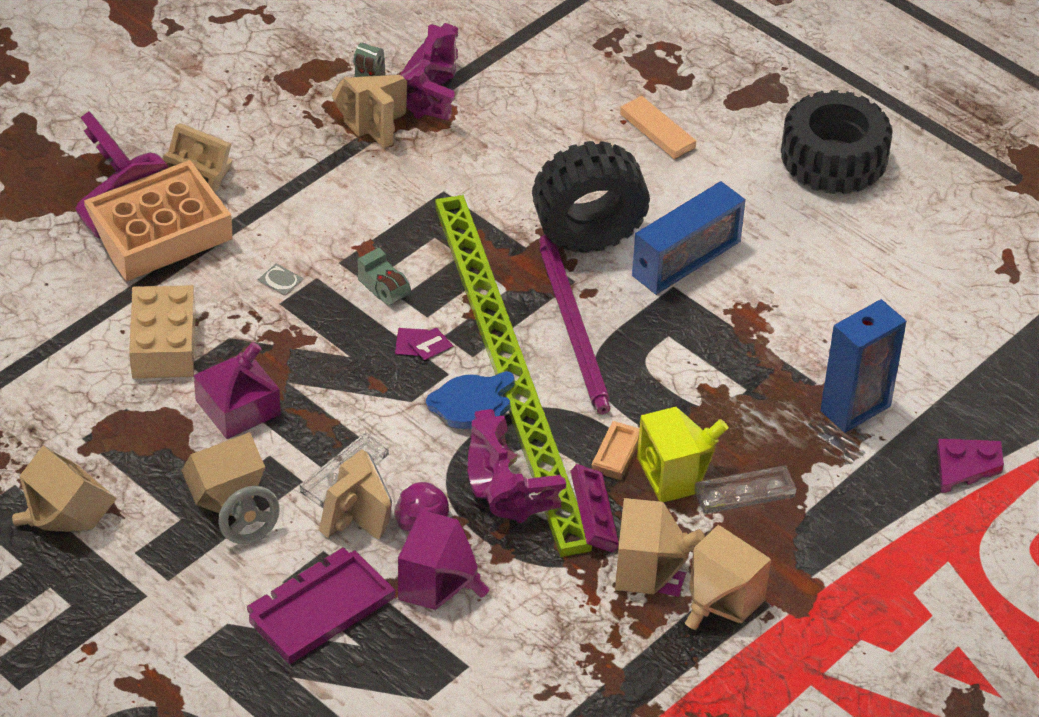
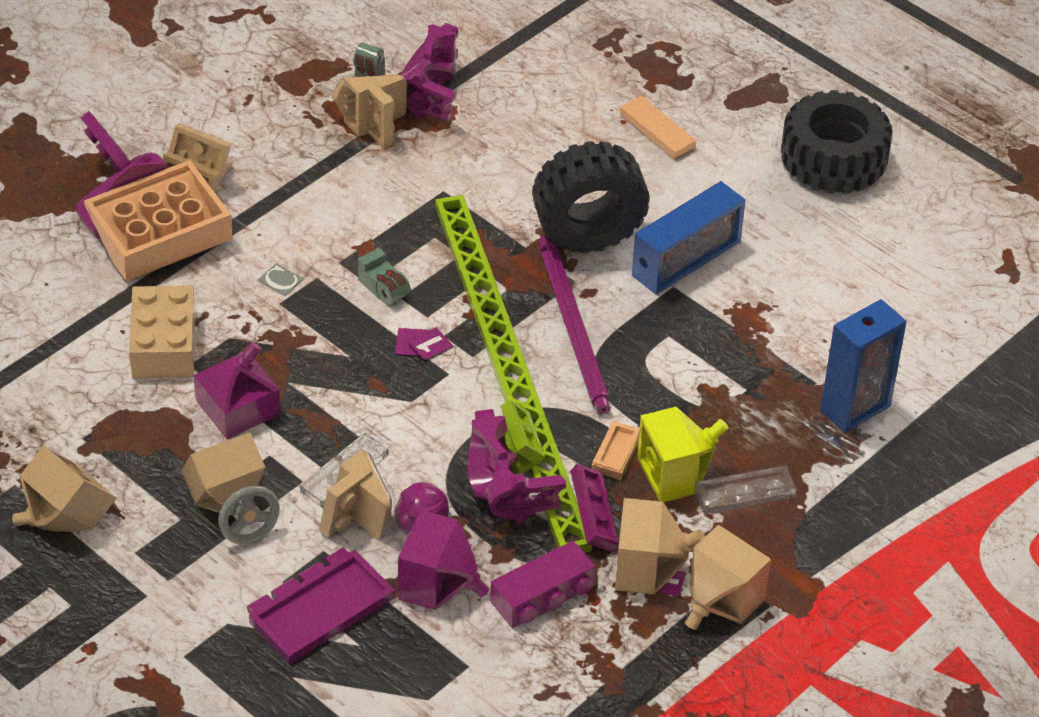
blue tile [426,371,515,429] -> none
magenta wing [937,439,1004,493] -> none
none -> magenta brick [490,540,596,628]
none -> lime panel [500,399,545,475]

